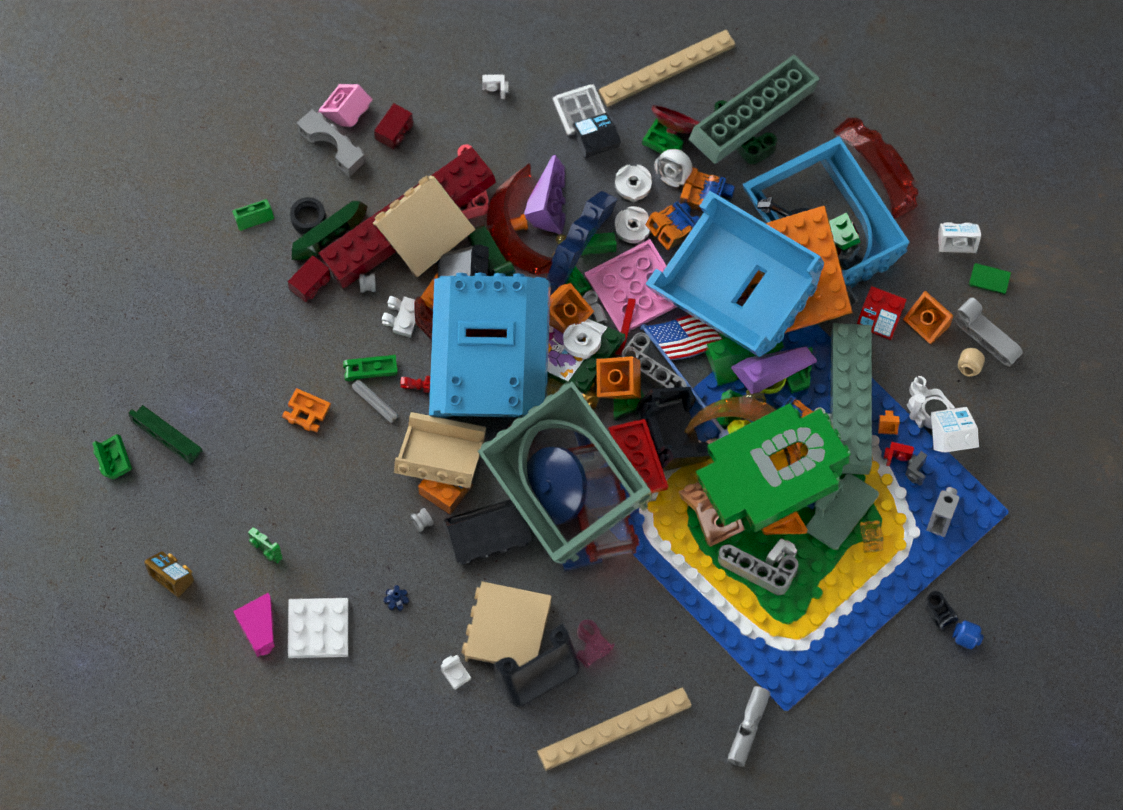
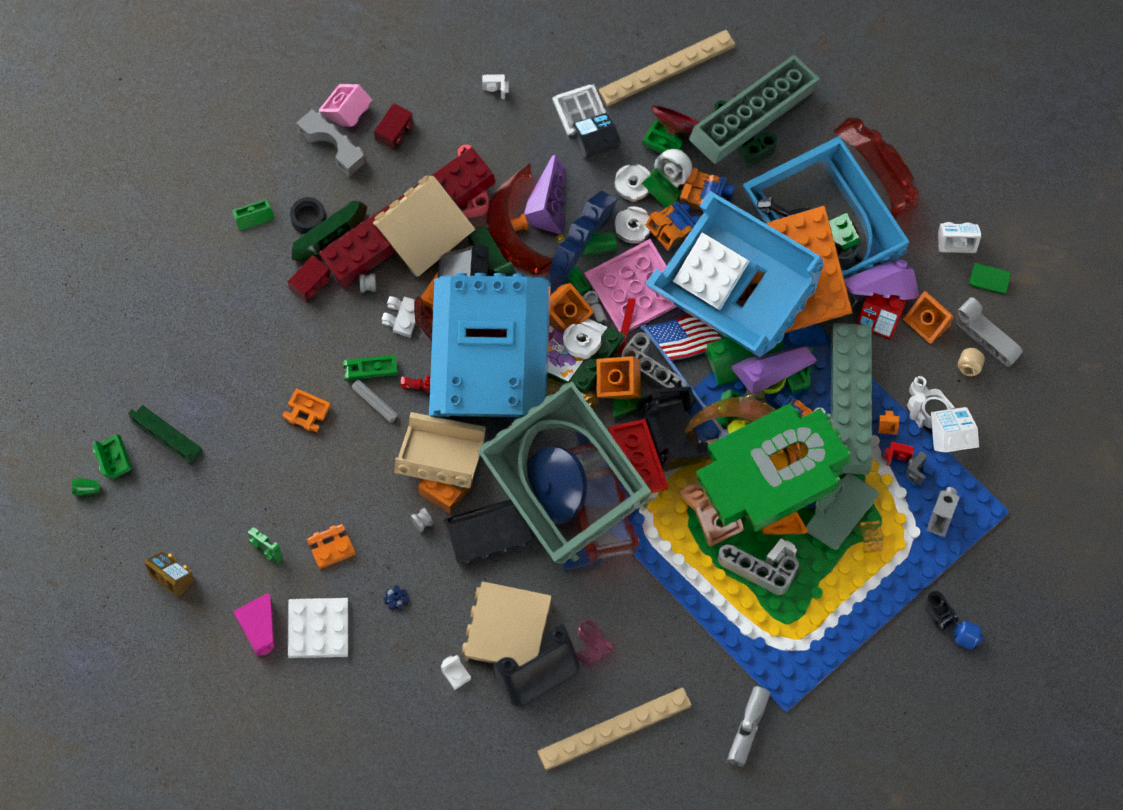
none -> green cone [72,477,100,496]
none -> orange plate [307,524,355,569]
none -> green slope [642,168,682,208]
none -> white plate [673,233,750,310]
none -> medium lavender wedge [845,259,920,300]

